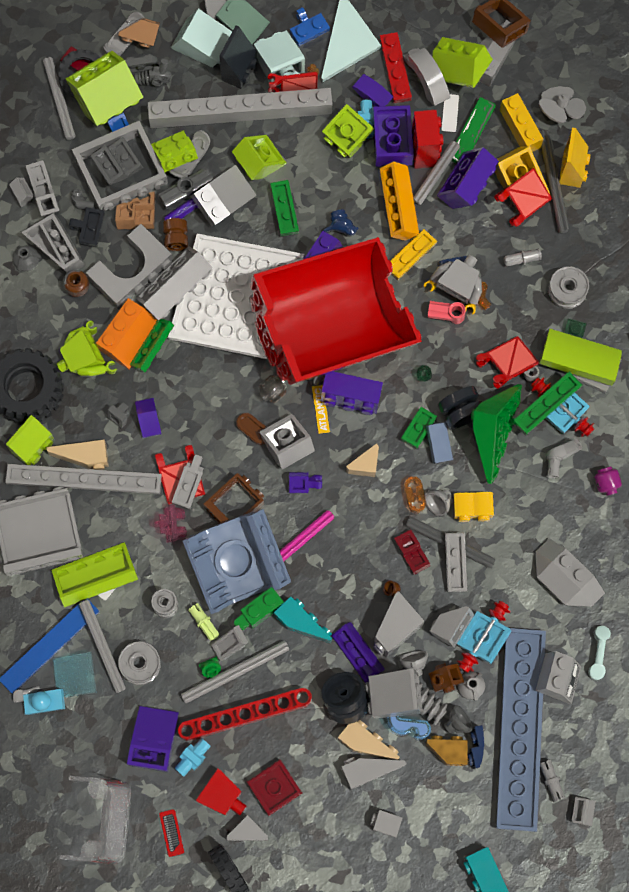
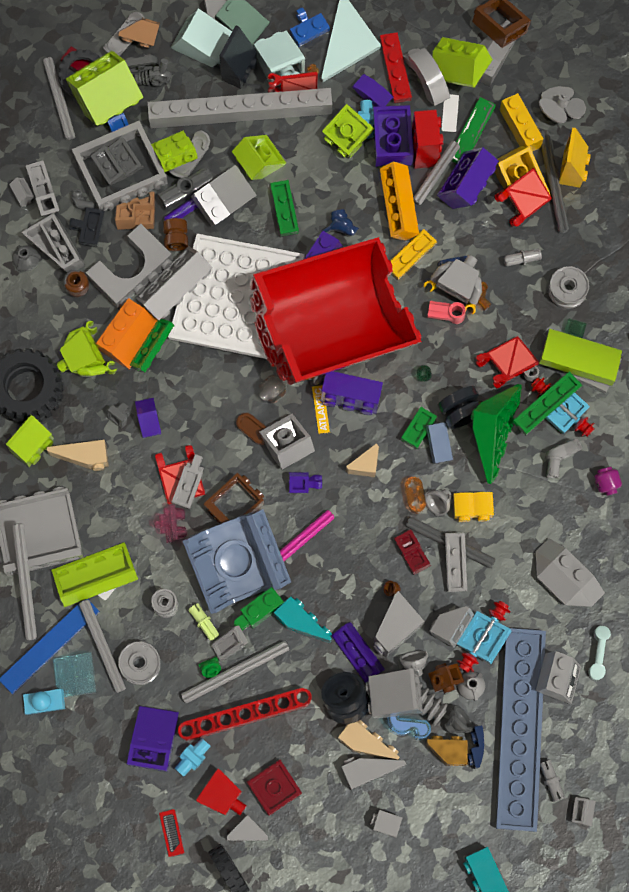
light grey plate [6,464,162,494] -> none
light grey hand [13,686,40,702] -> none
clear windscreen [60,776,132,864] -> none
none -> light grey axle [13,523,37,640]

